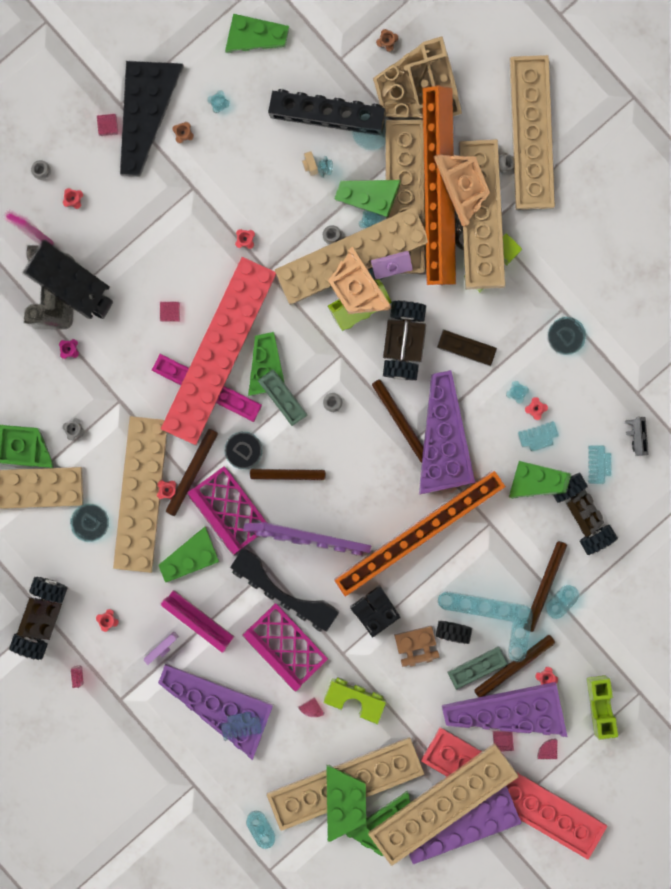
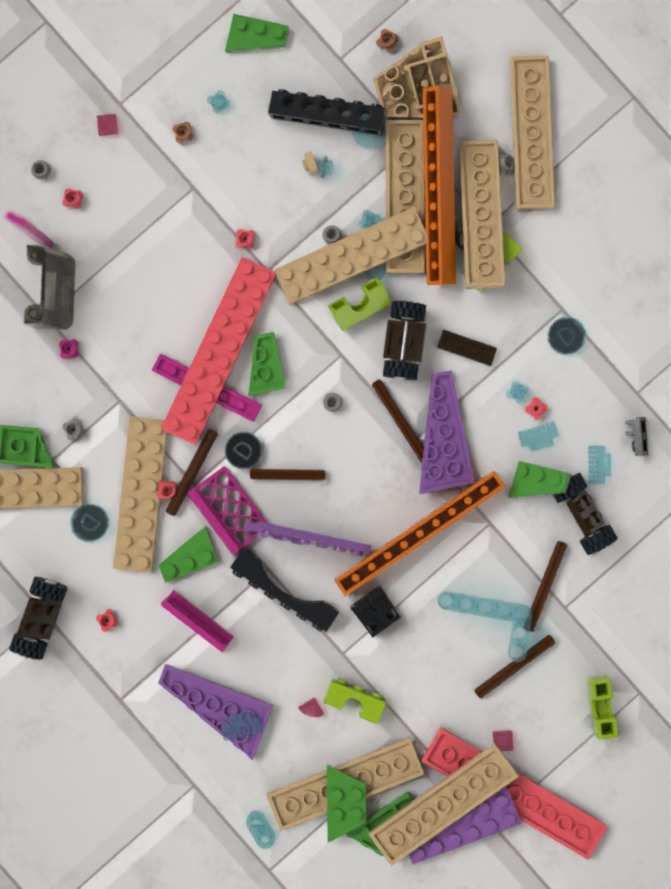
black hinge [22,240,113,319] -> none
clear pink tile [71,665,84,688] -> none
black wing [120,61,184,177] -> none
lavender plate [144,632,179,665] -> none
clear pink tile [160,302,180,322] -> none
dark pink fence [242,603,328,692] -> none
sand green tile [258,369,307,426] -> none
light nougat wing [328,247,391,314] -> none
bright green wing [334,180,401,218] -> none
lavender plate [371,251,412,280] -> none
medium nougat plate [394,626,440,667] -> none
light nougat wing [434,155,490,226] -> none
black tyre [435,621,473,644] -> none
medium lavender wing [442,682,567,737] -> none
sand green tile [447,646,508,690] -> none
coral plate [535,667,558,685] -> none
clear pink tile [537,739,557,759] -> none
clear light blue plate [546,585,579,619] -> none

